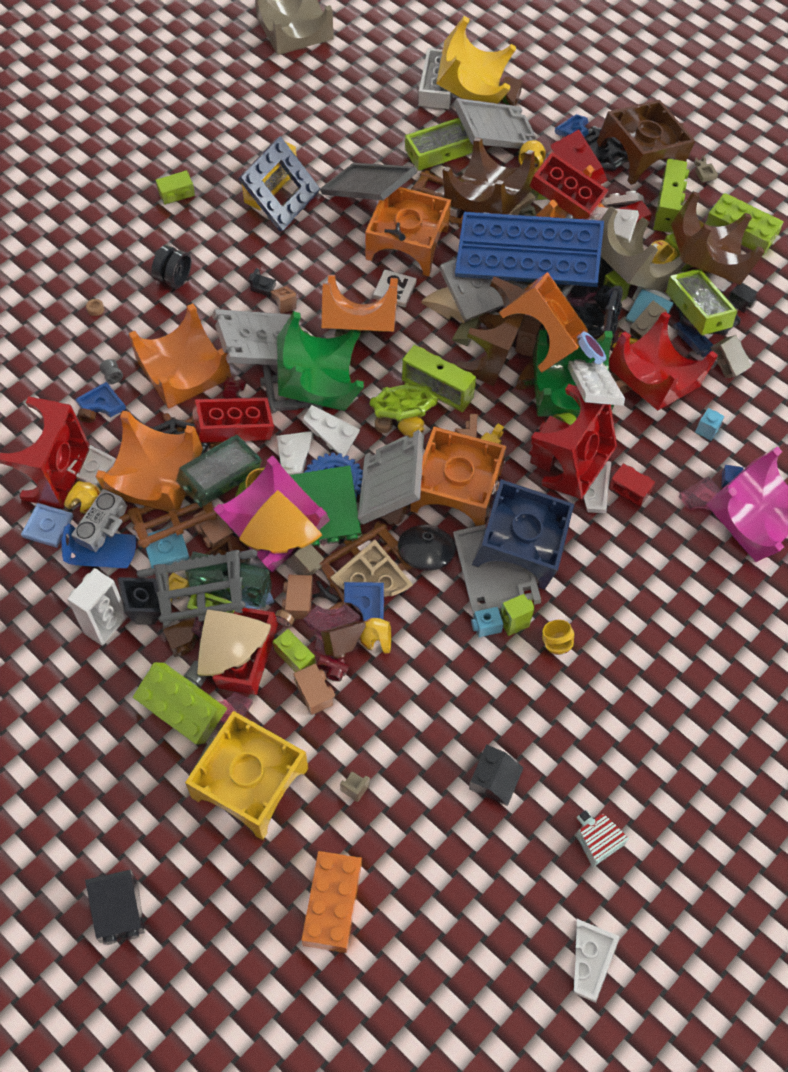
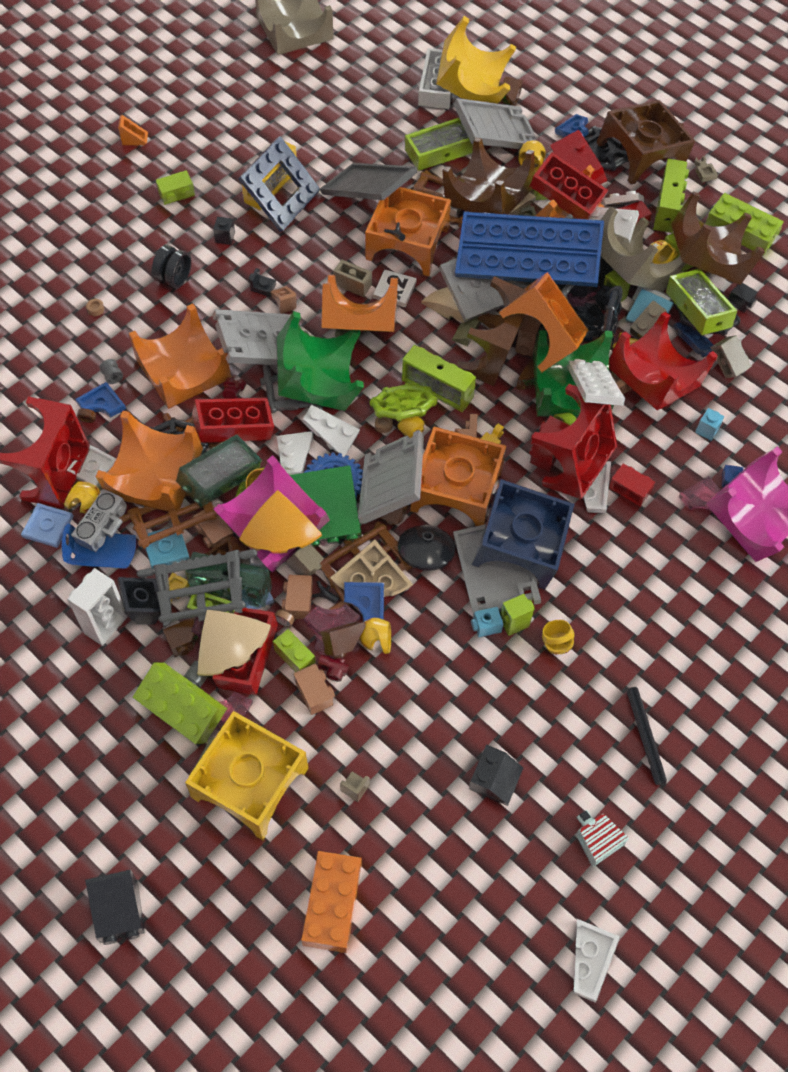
light blue tile [577,332,606,364] -> none
none -> orange slope [118,115,148,145]
none -> black brick [213,217,235,245]
none -> dark tan brick [333,259,372,297]
none -> black axle [627,687,667,785]

